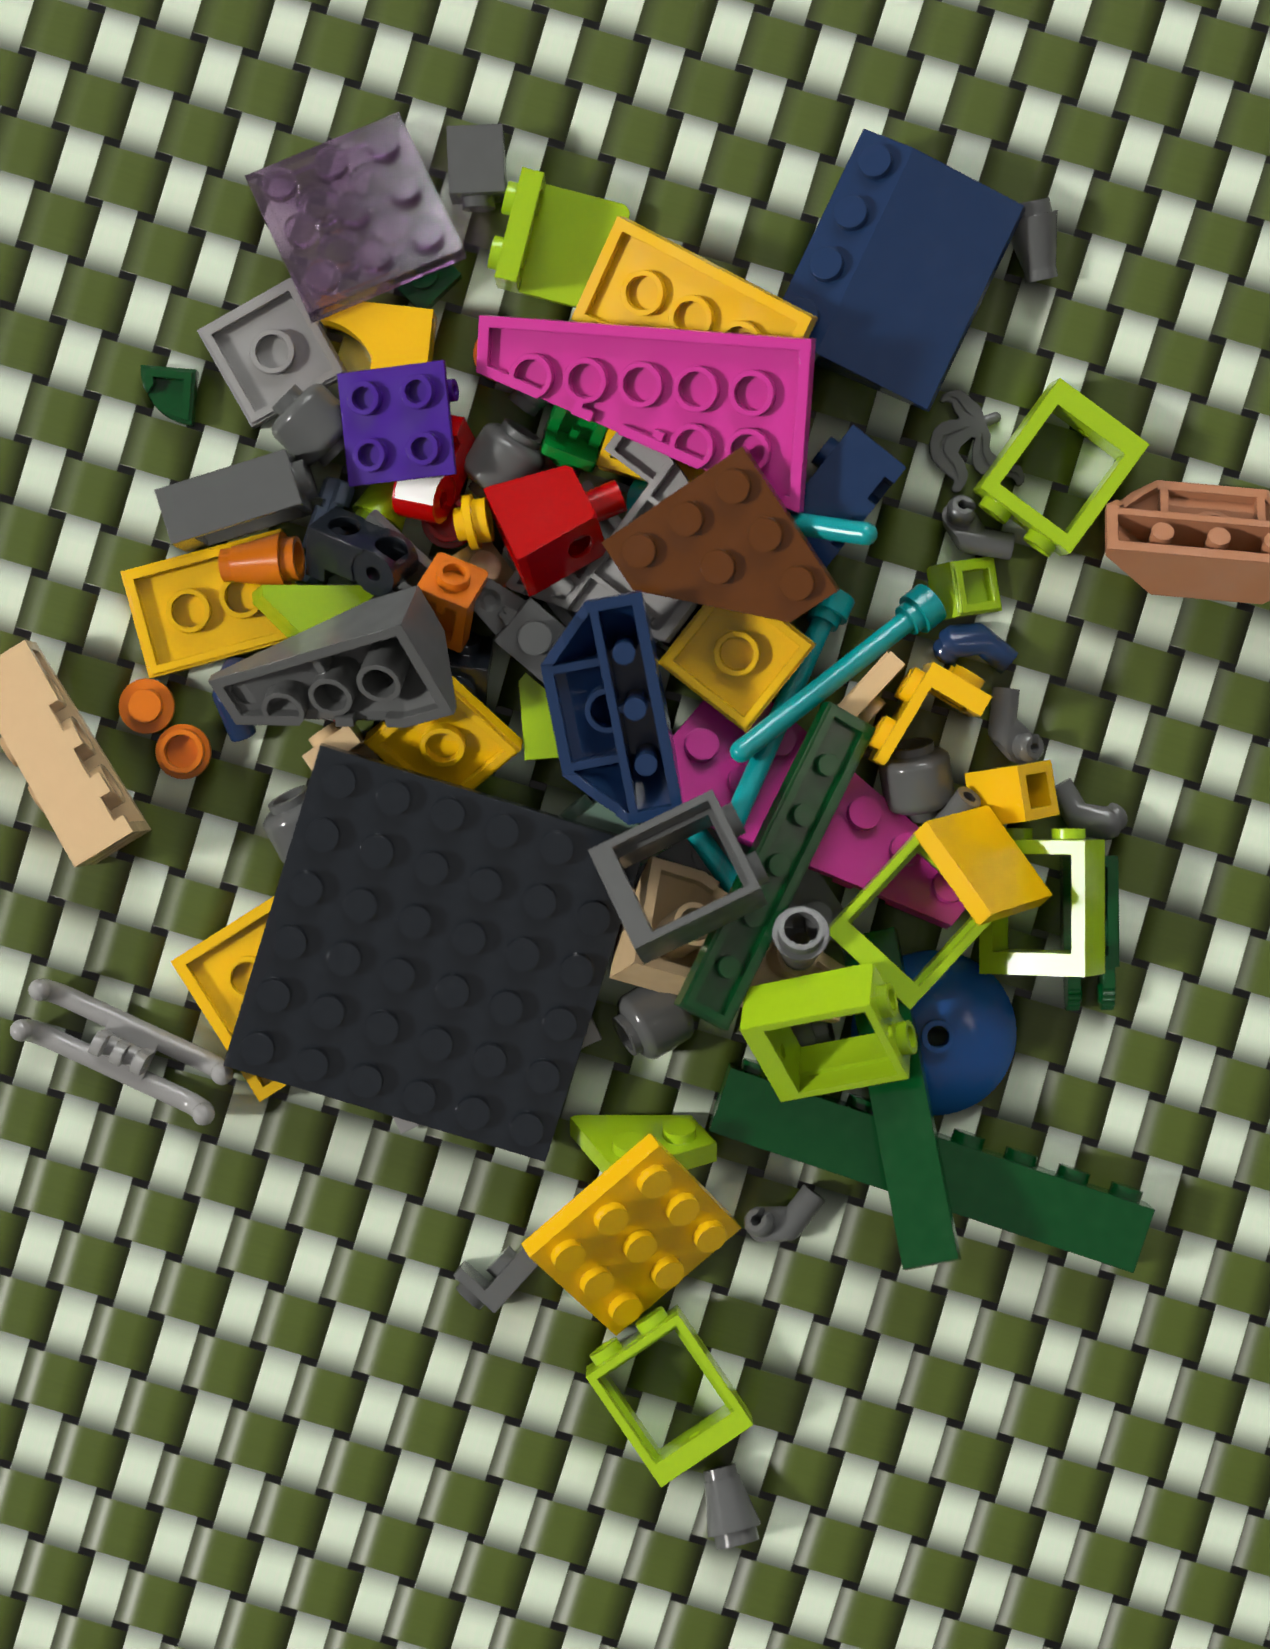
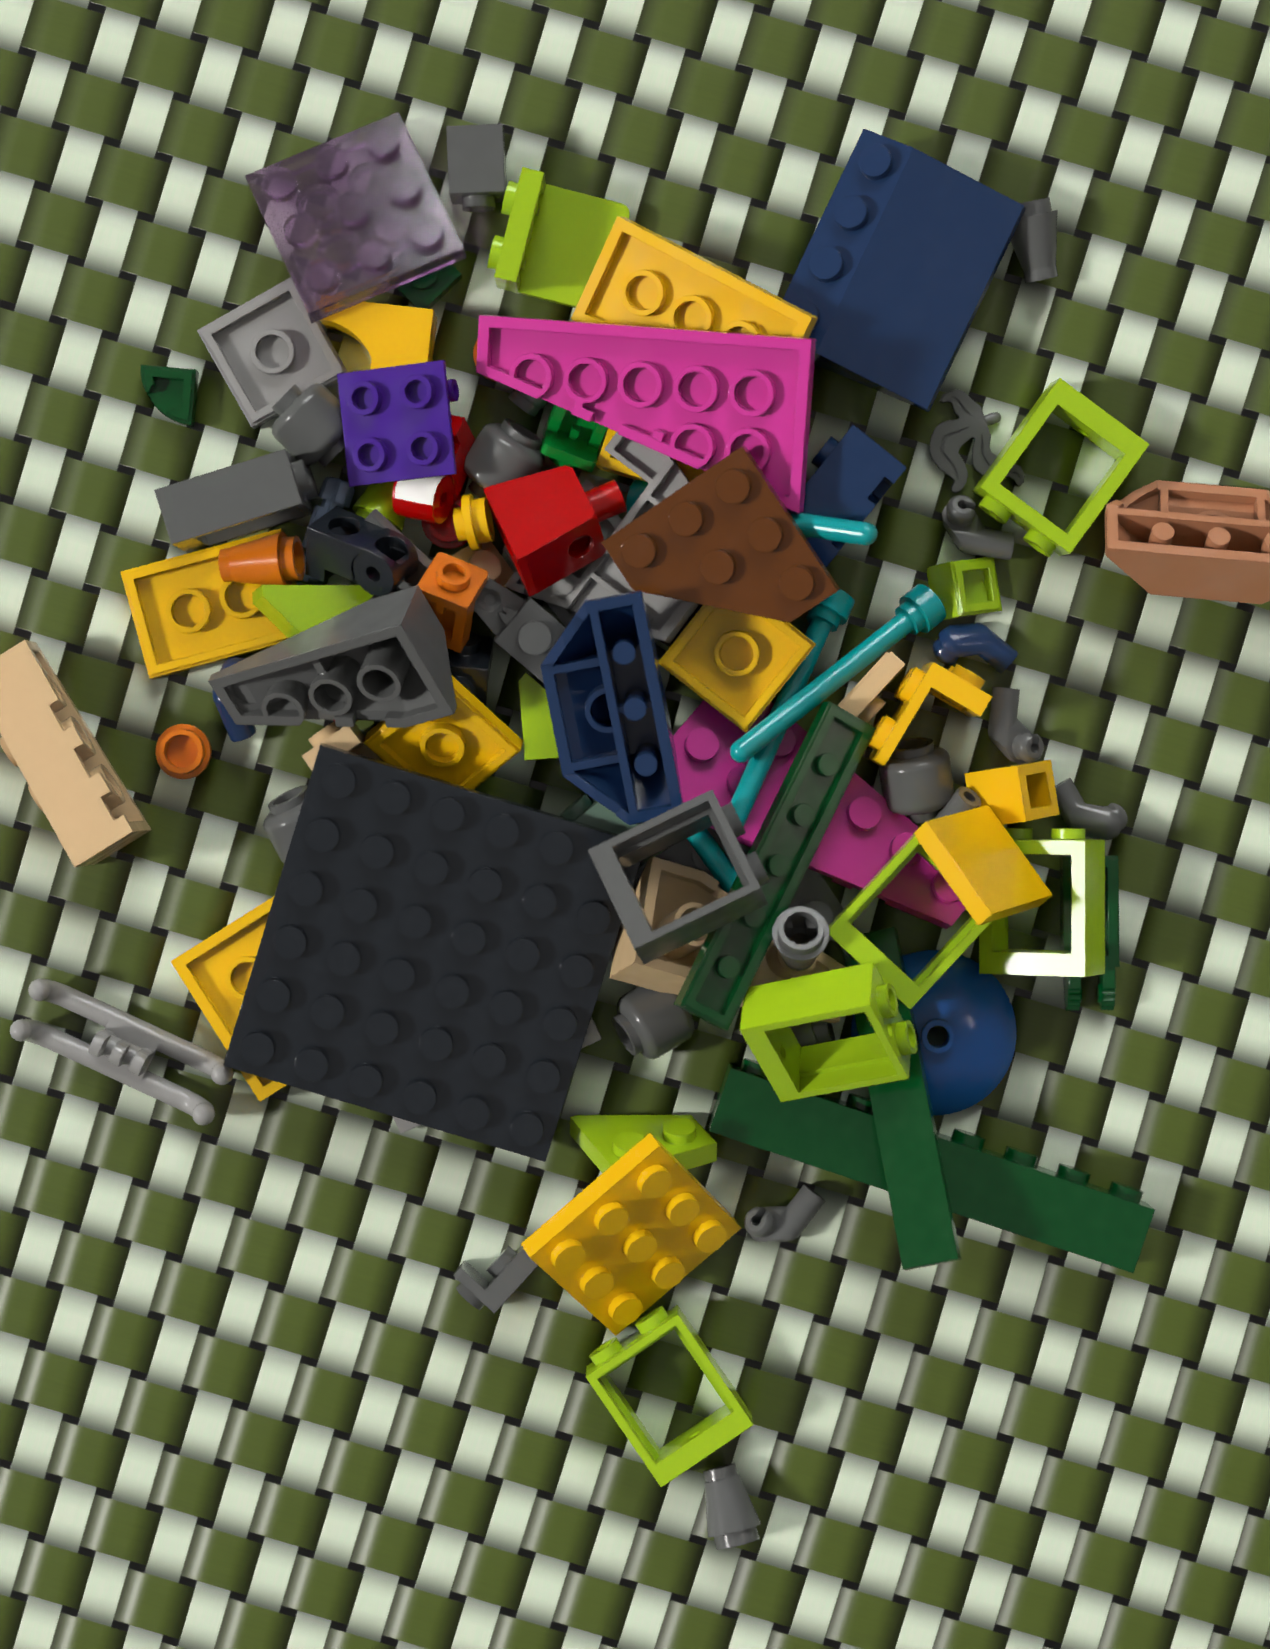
orange plate [119,678,175,734] -> none

